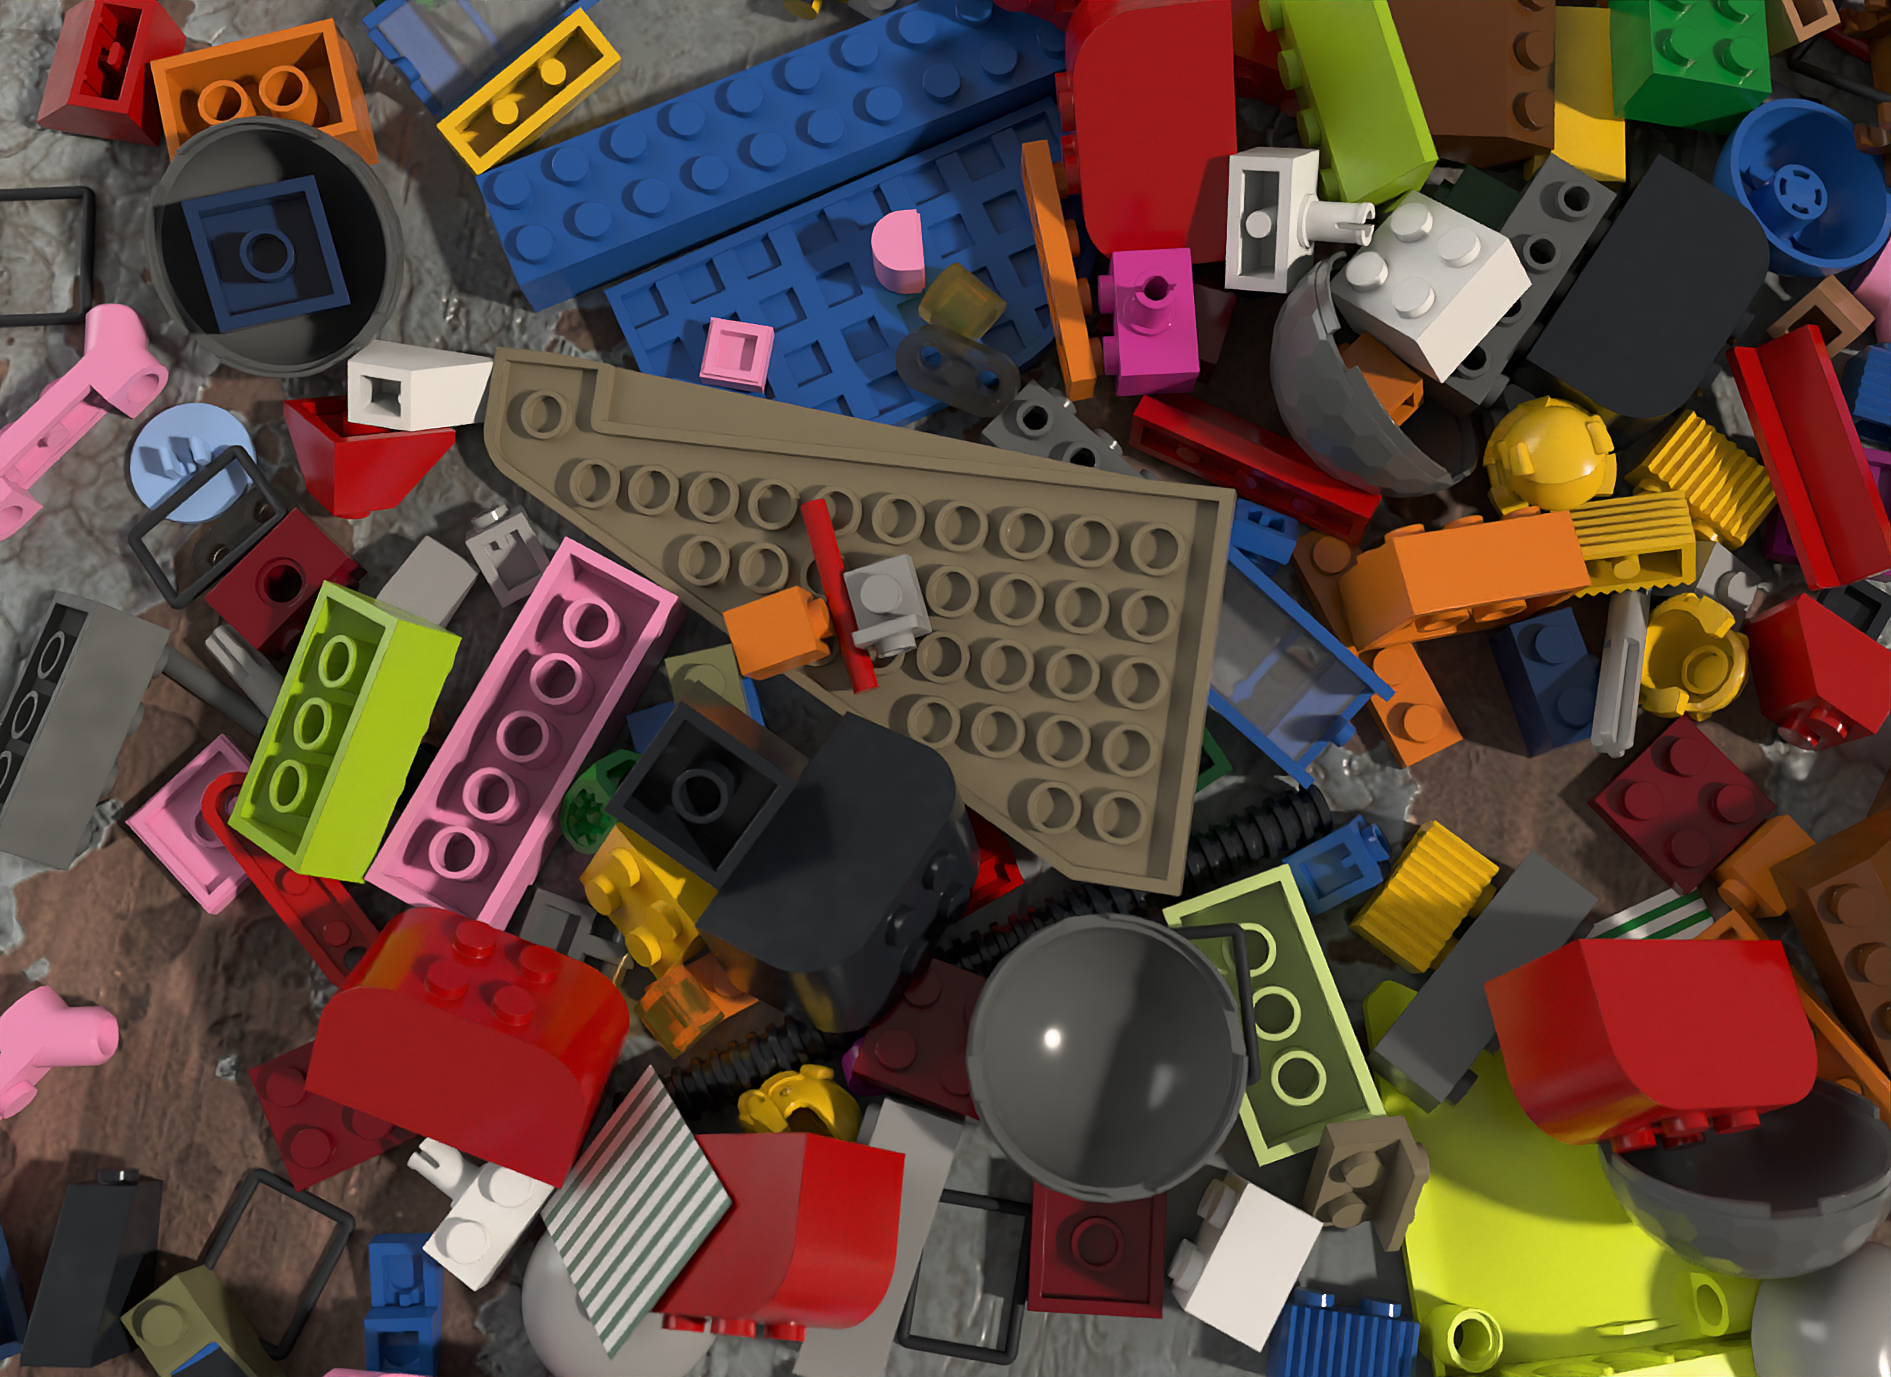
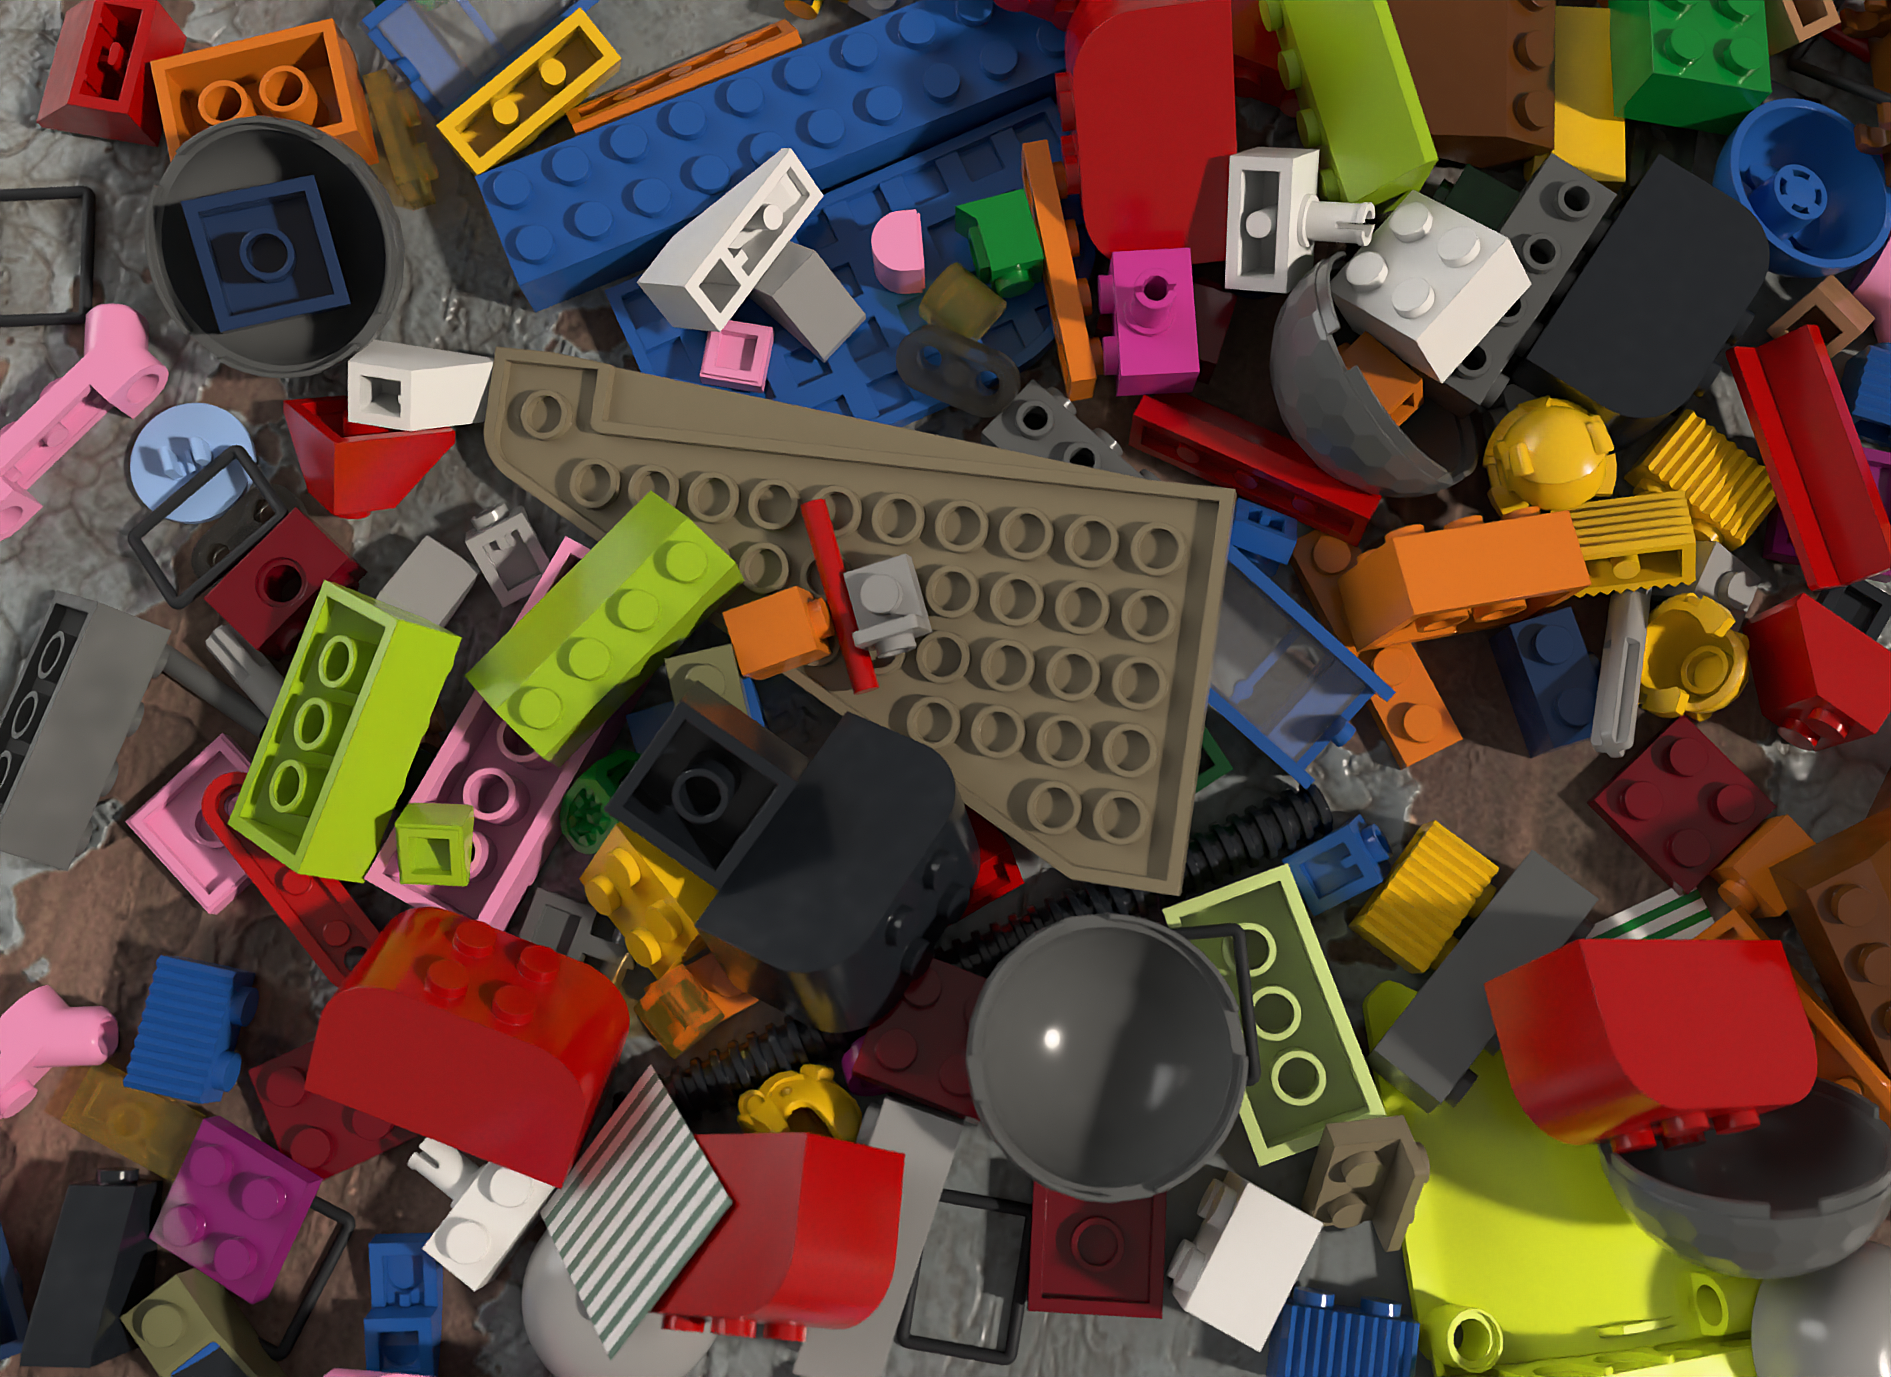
none -> clear yellow plate [60,1062,209,1182]
none -> blue brick [123,955,259,1104]
none -> magenta plate [149,1115,323,1304]
none -> clear yellow plate [363,68,439,210]
none -> lime slope [395,803,474,886]
none -> lime slope [465,490,745,768]
none -> orange plate [566,19,804,136]
none -> white slope [637,148,824,332]
none -> light grey slope [748,241,866,363]
none -> green window [955,188,1044,298]

